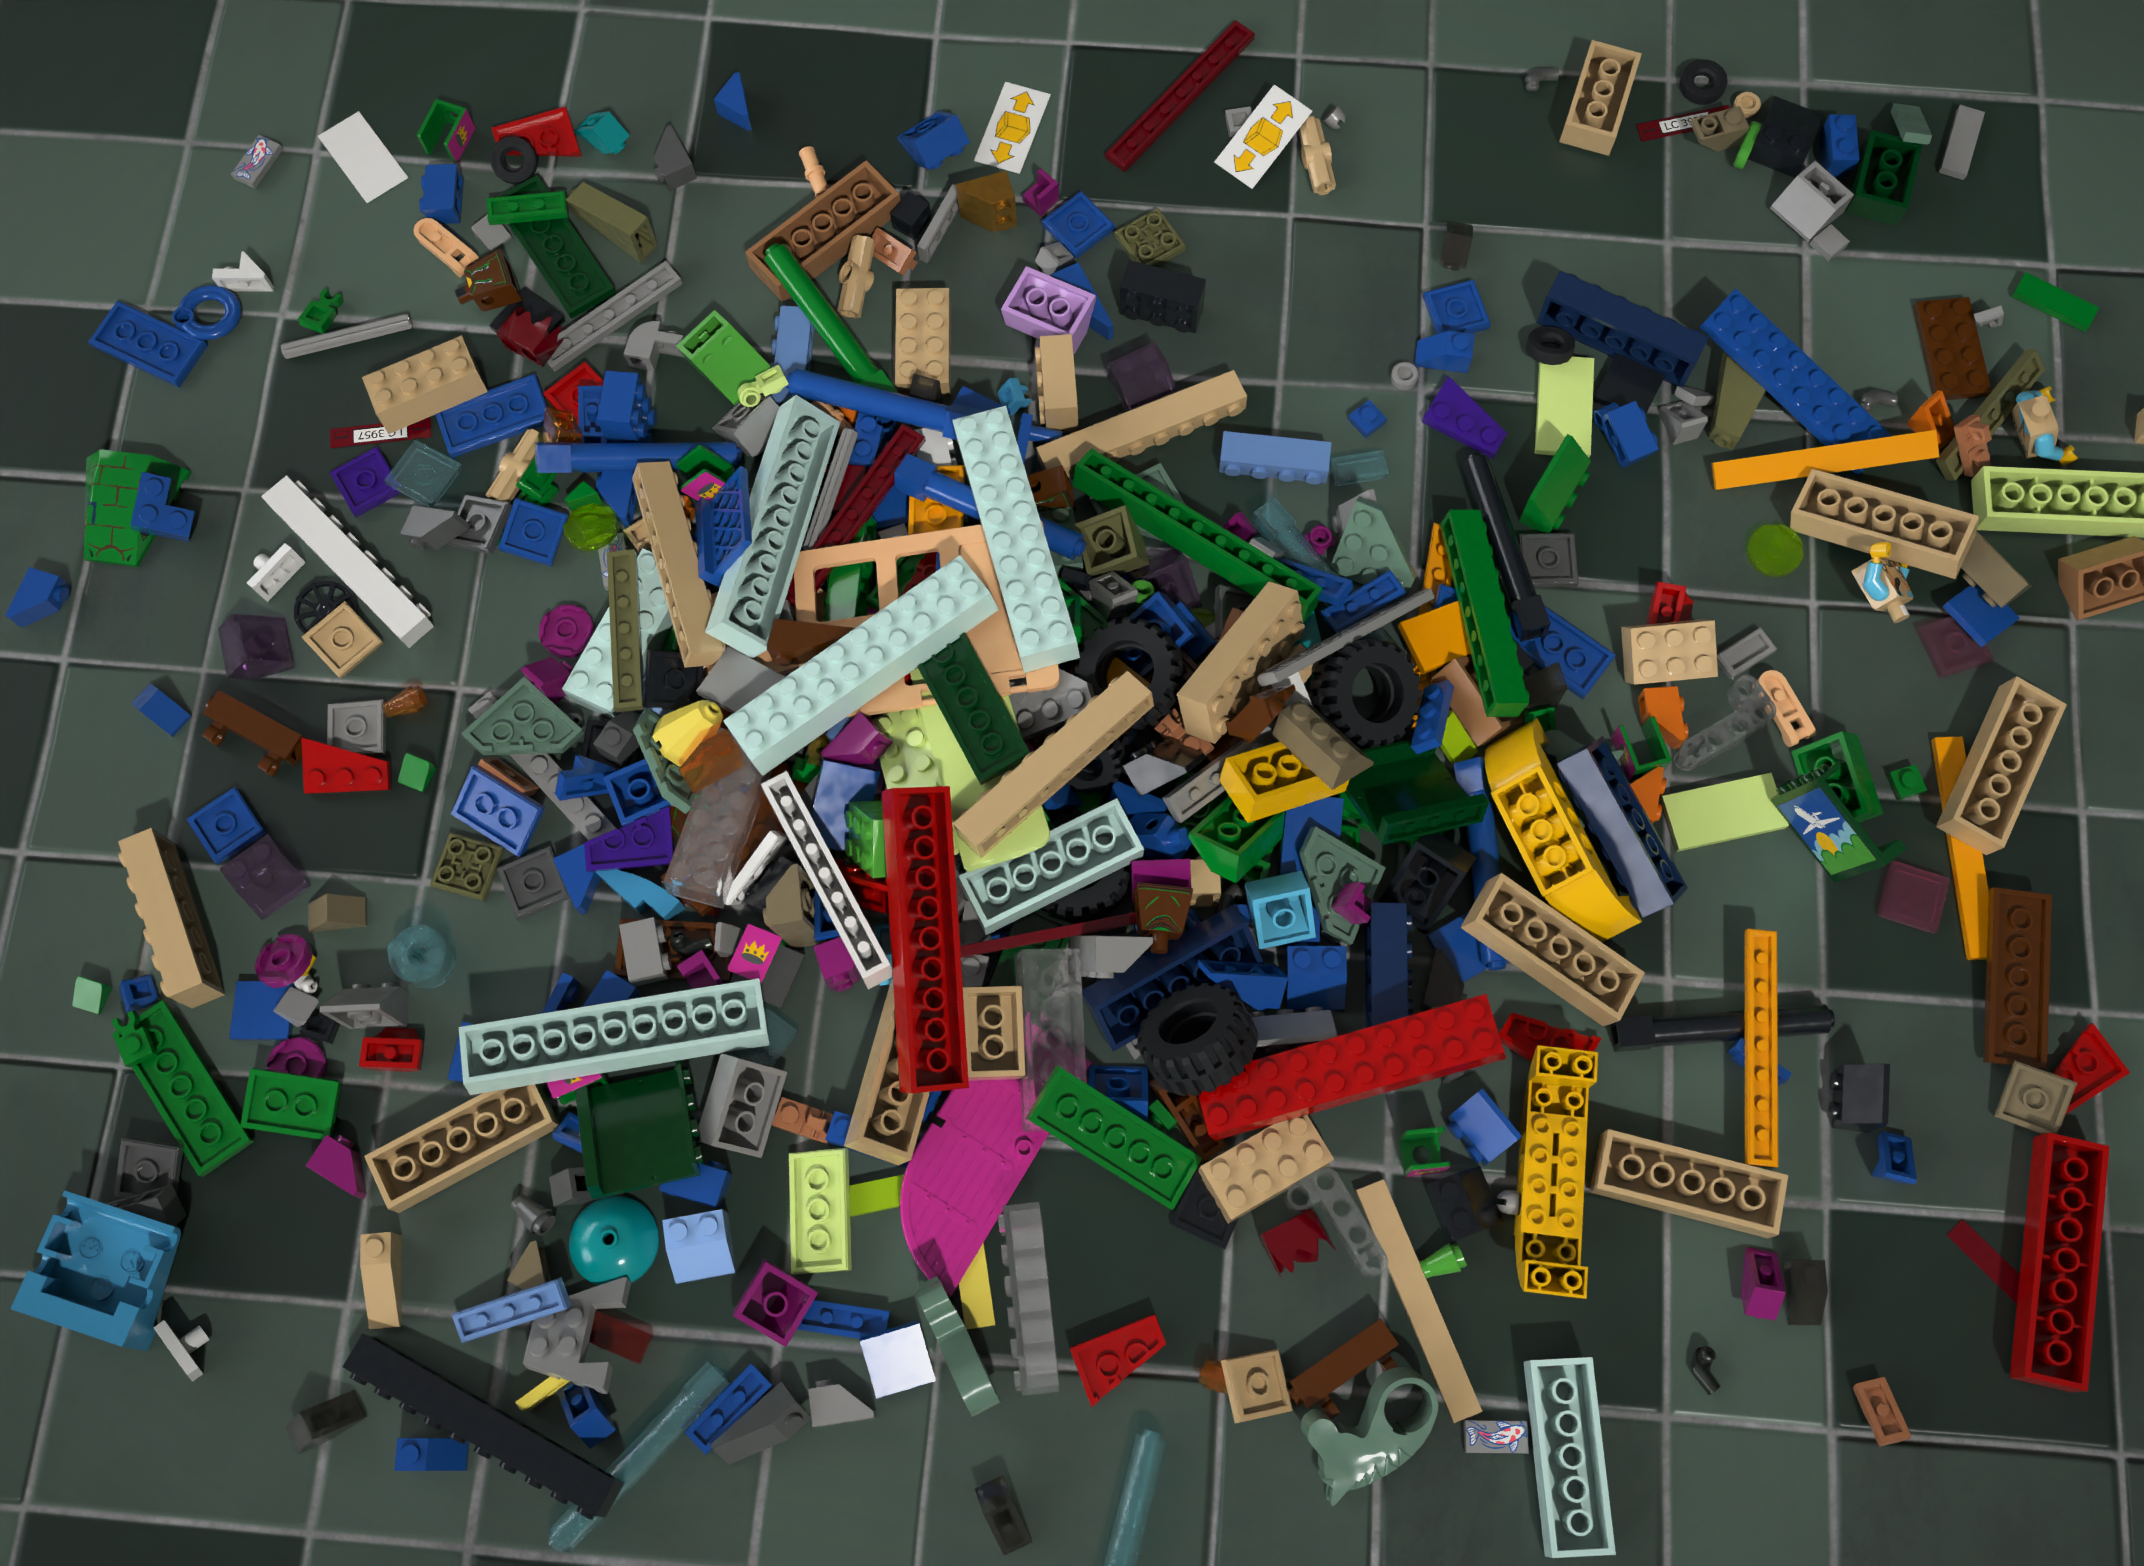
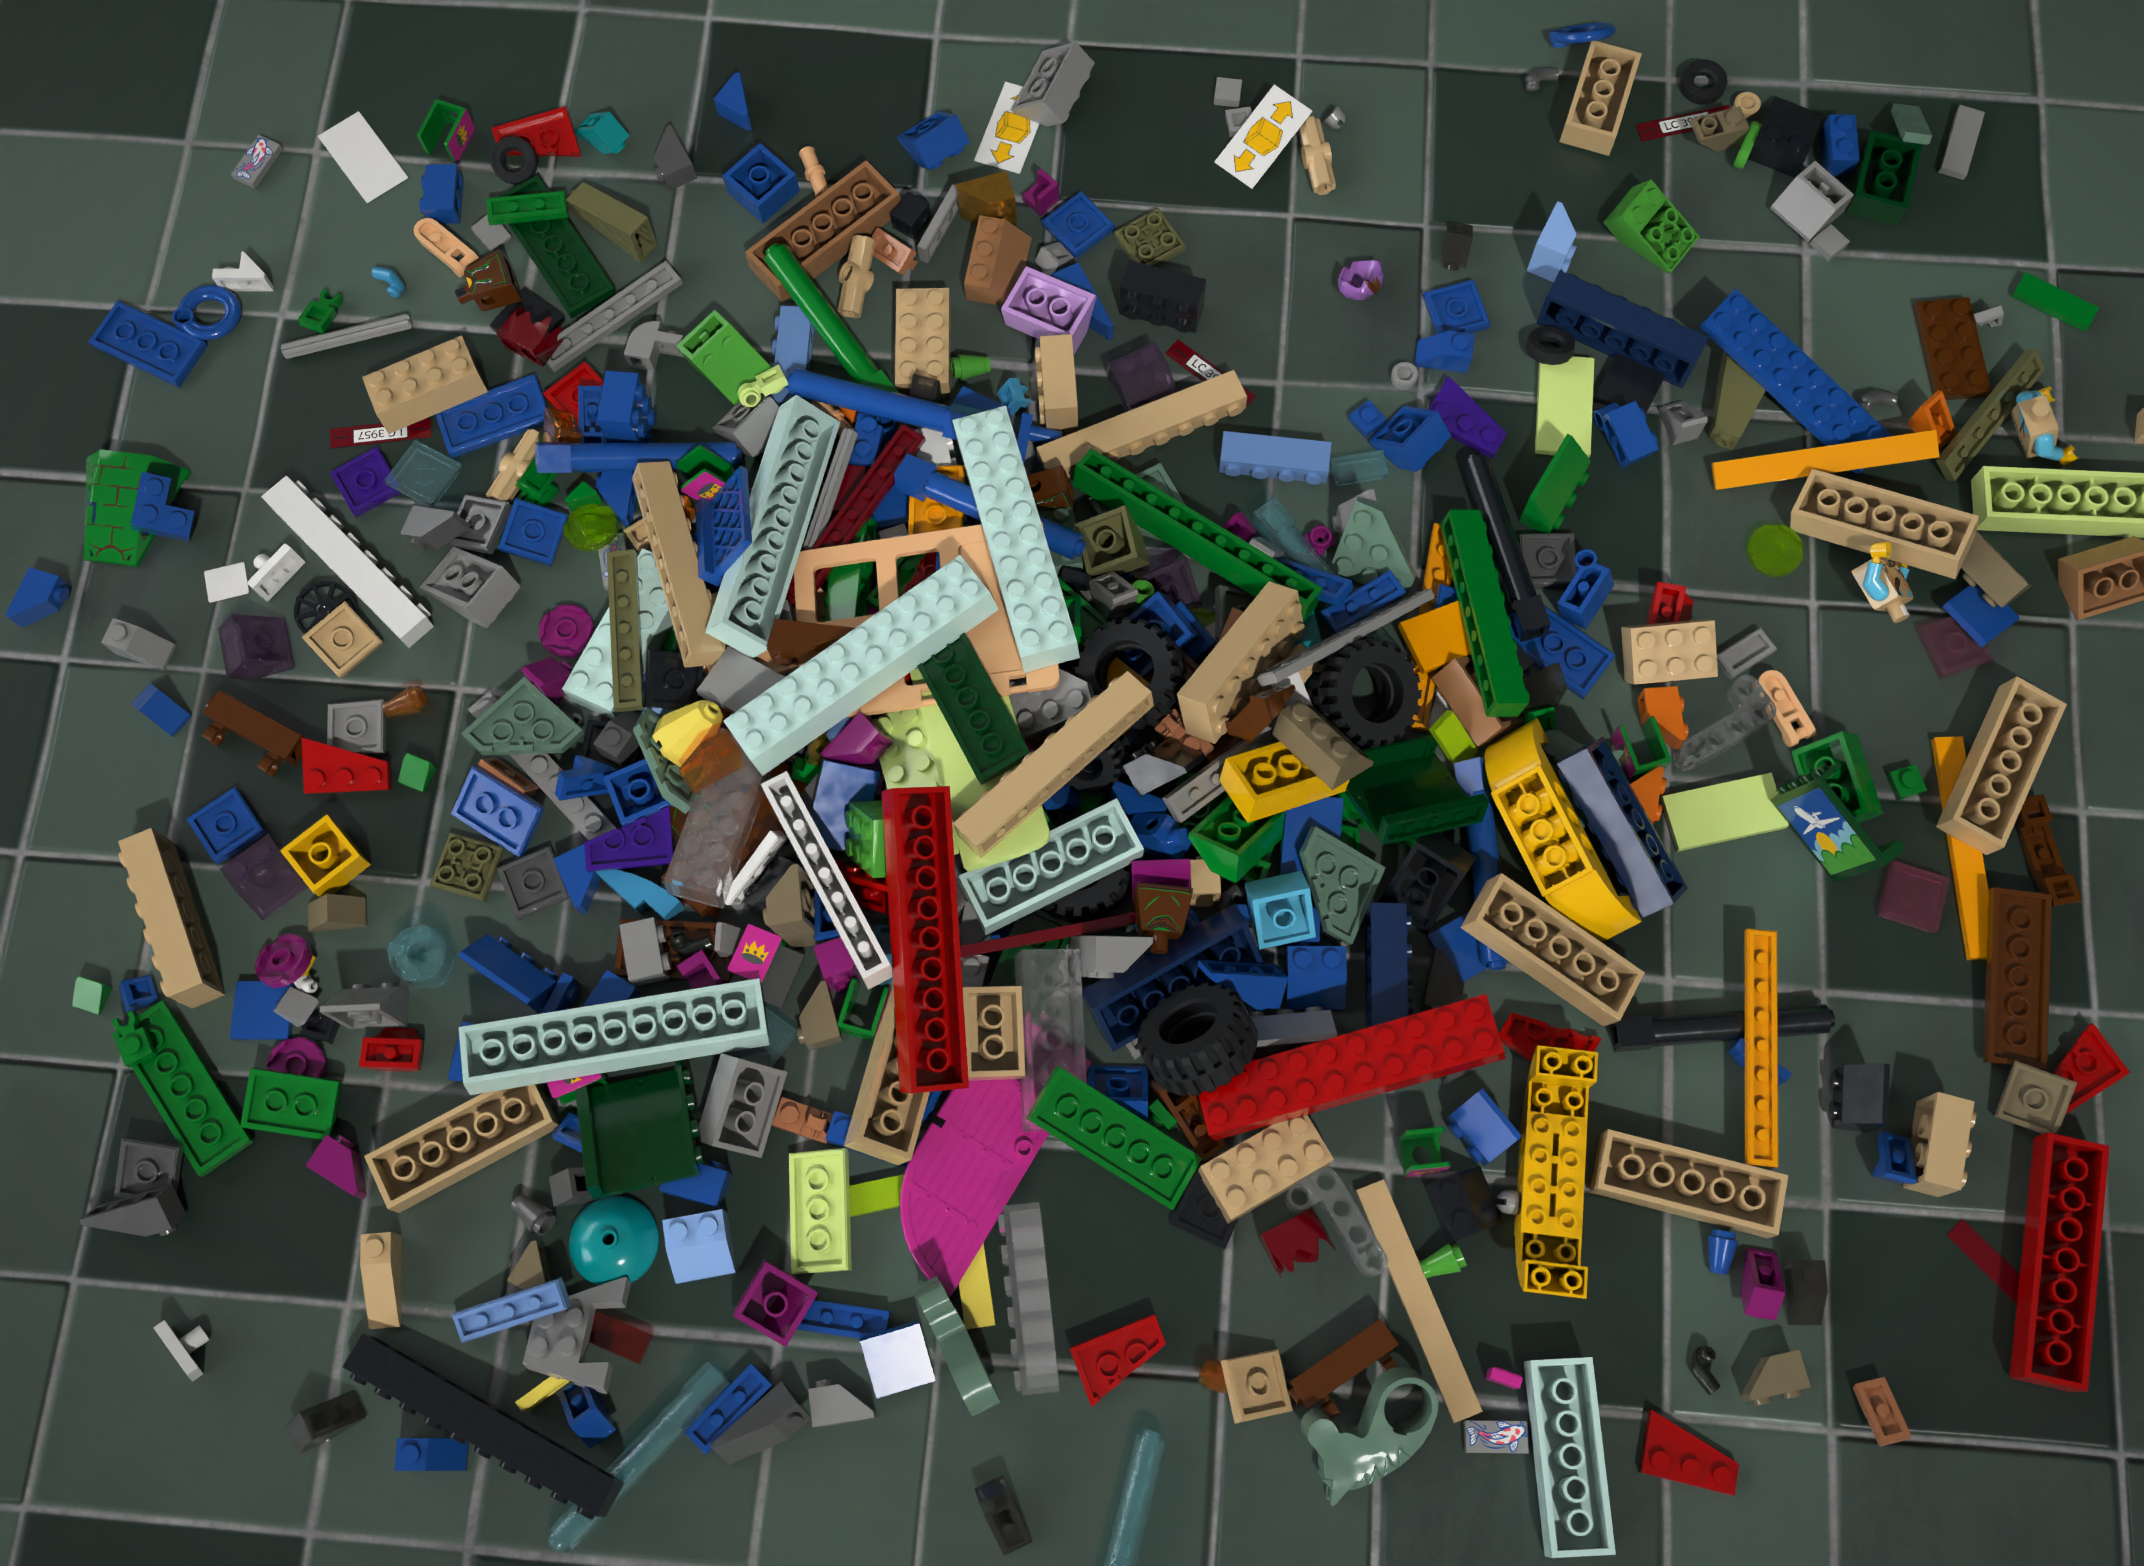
dark azure panel [10,1190,181,1351] -> none
dark red tile [1105,20,1255,172] -> none
magenta panel [1331,882,1372,925] -> none
blue plate [1411,679,1454,754] -> none
light grey tile [1674,386,1714,406] -> none
nougat hinge [1954,415,1992,477] -> none
none -> light grey slope [101,618,176,670]
none -> white sticker [204,562,249,603]
none -> yellow brick [280,815,371,897]
none -> dark azure arm [372,266,405,298]
none -> light grey slope [419,546,521,628]
none -> blue slope [458,934,558,1014]
none -> blue brick [722,143,800,224]
none -> dark tan slope [796,981,843,1051]
none -> green piece [837,978,890,1042]
none -> bright green cone [951,354,991,381]
none -> medium nougat slope [964,215,1032,306]
none -> light grey slope [1011,42,1095,127]
none -> sticker [1165,339,1256,411]
none -> light grey tile [1214,77,1242,107]
none -> medium lavender hair [1337,260,1384,300]
none -> blue slope [1368,406,1451,472]
none -> dark pink tile [1485,1367,1523,1389]
none -> light blue slope [1527,201,1577,282]
none -> blue piece [1549,23,1616,48]
none -> blue hinge [1557,549,1614,629]
none -> bright green slope [1603,179,1700,274]
none -> red wing [1639,1409,1739,1496]
none -> blue cone [1708,1228,1739,1275]
none -> dark tan slope [1741,1349,1811,1406]
none -> tan brick [1903,1092,1976,1197]
none -> reddish brown slope [2016,794,2082,907]

